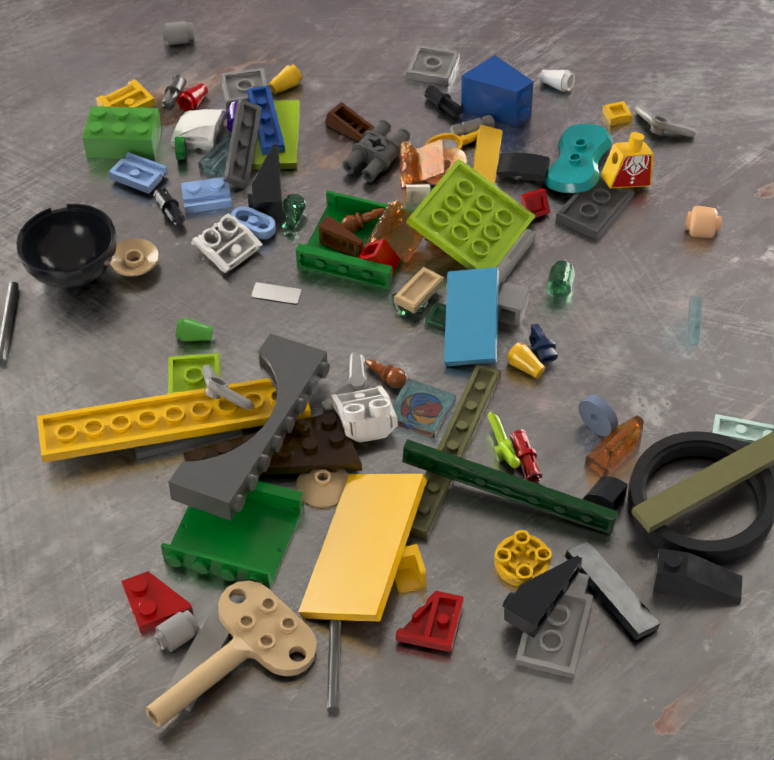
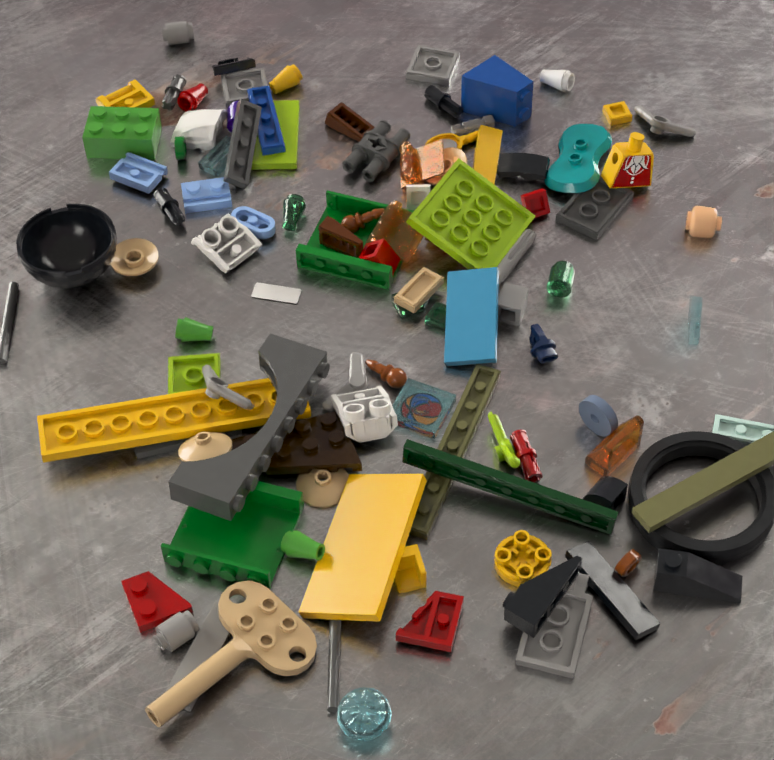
black slope [248,144,283,216] -> none
yellow cone [506,342,546,379] -> none
none -> tan dish [178,432,233,462]
none -> black tile [212,58,256,76]
none -> bright green cone [281,530,325,561]
none -> clear light blue piece [337,687,392,741]
none -> dark orange tile [615,549,642,577]

